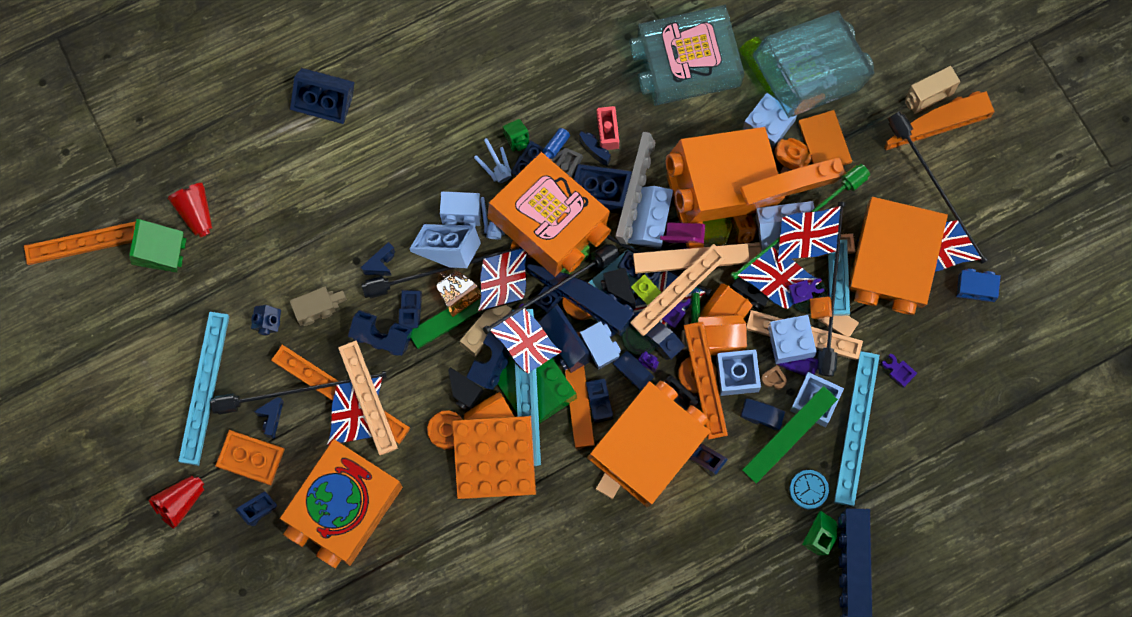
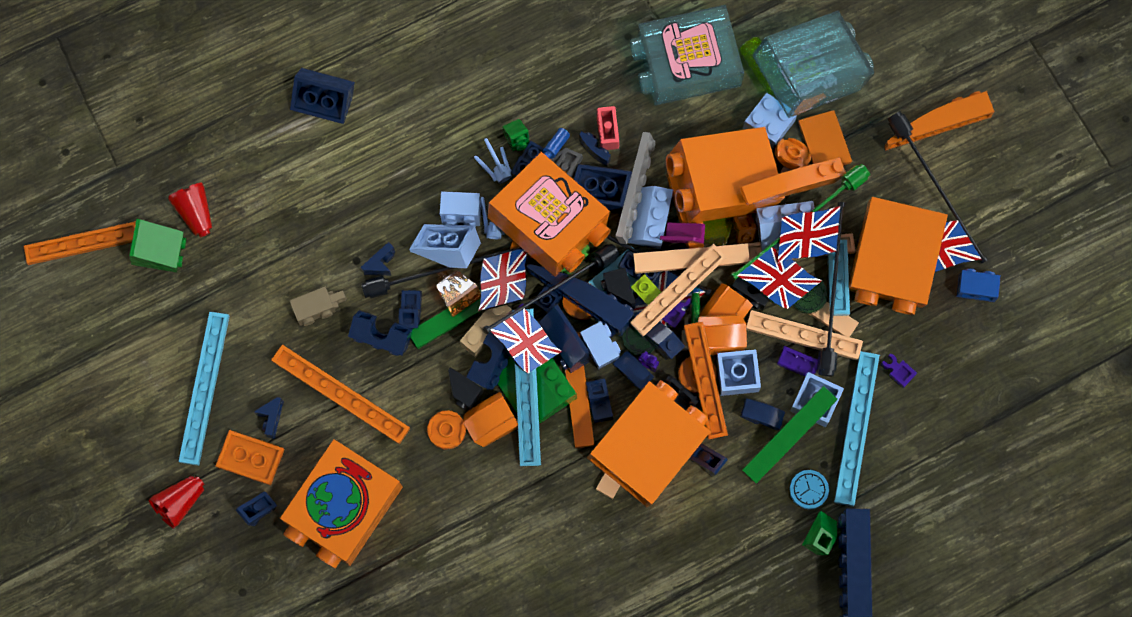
flag [211,371,387,446] -> none
dark blue brick [251,305,281,336] -> none
light nougat tile [338,341,398,456] -> none
orange plate [453,416,536,499] -> none
medium nougat tile [761,365,787,390] -> none
light blue brick [768,315,817,364] -> none
dark purple plate [788,279,824,304] -> none
orange plate [810,297,832,319] -> none
tan window [905,66,960,114] -> none

